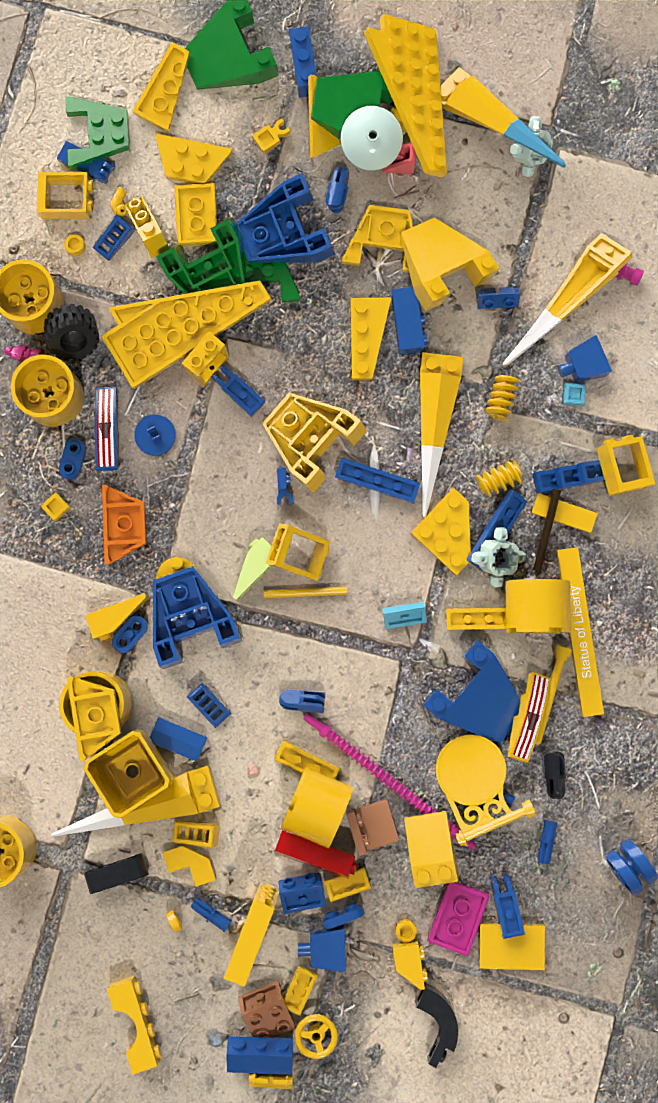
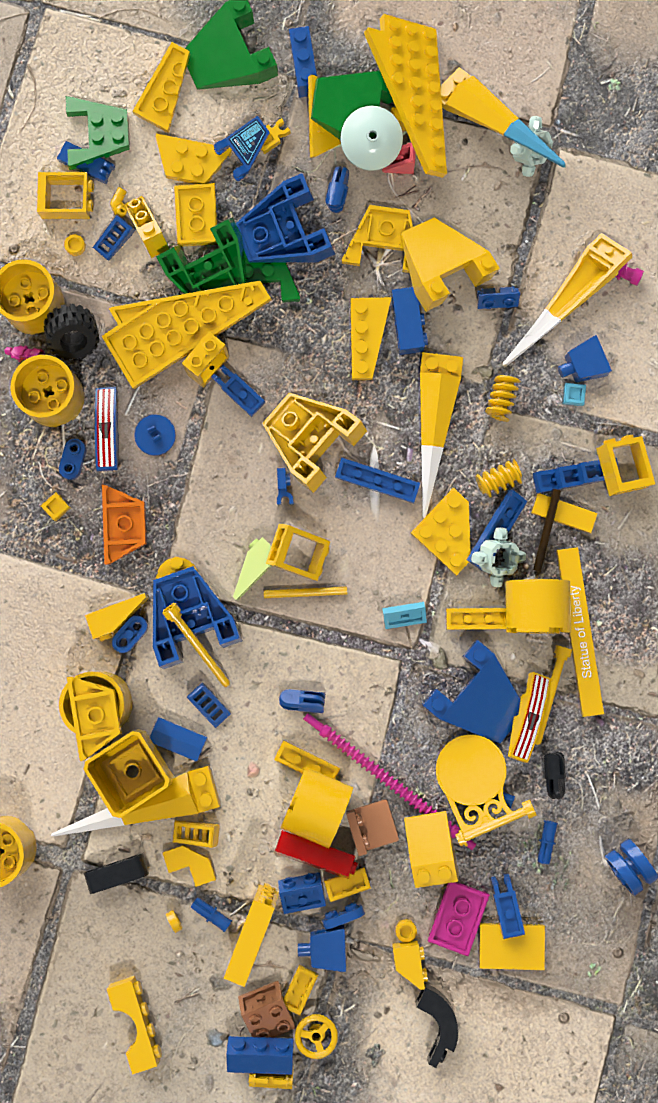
none -> yellow piece [162,603,230,687]
none -> flag [214,116,270,181]

